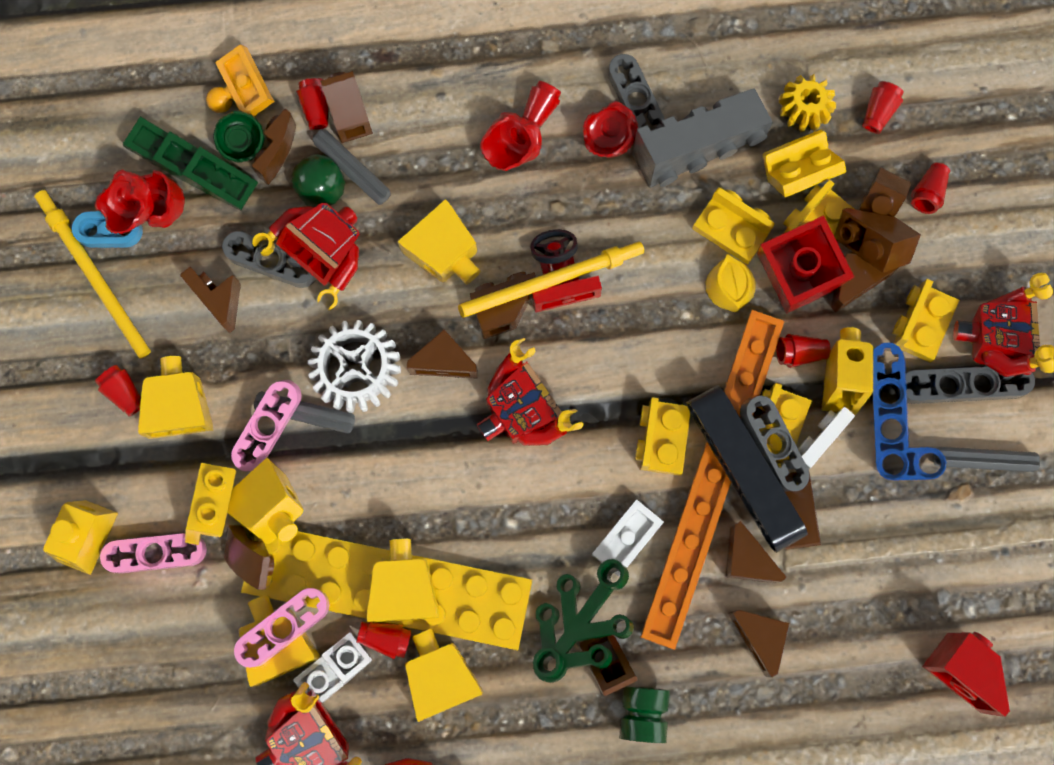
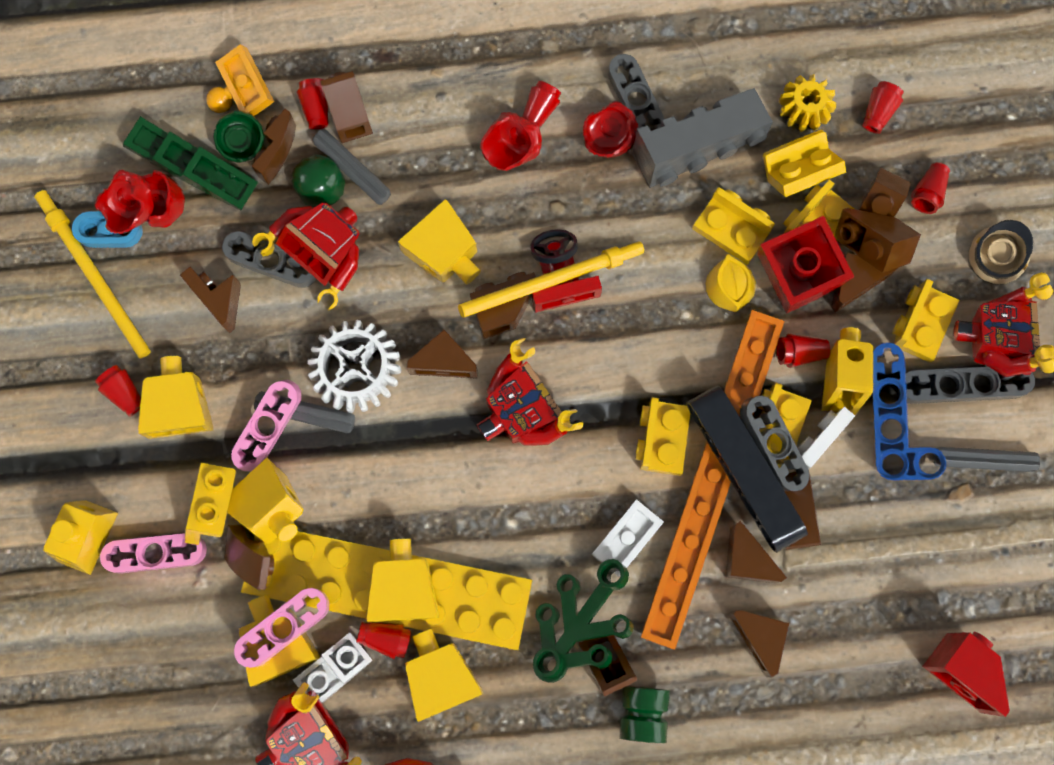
none -> tan piece [969,220,1034,284]

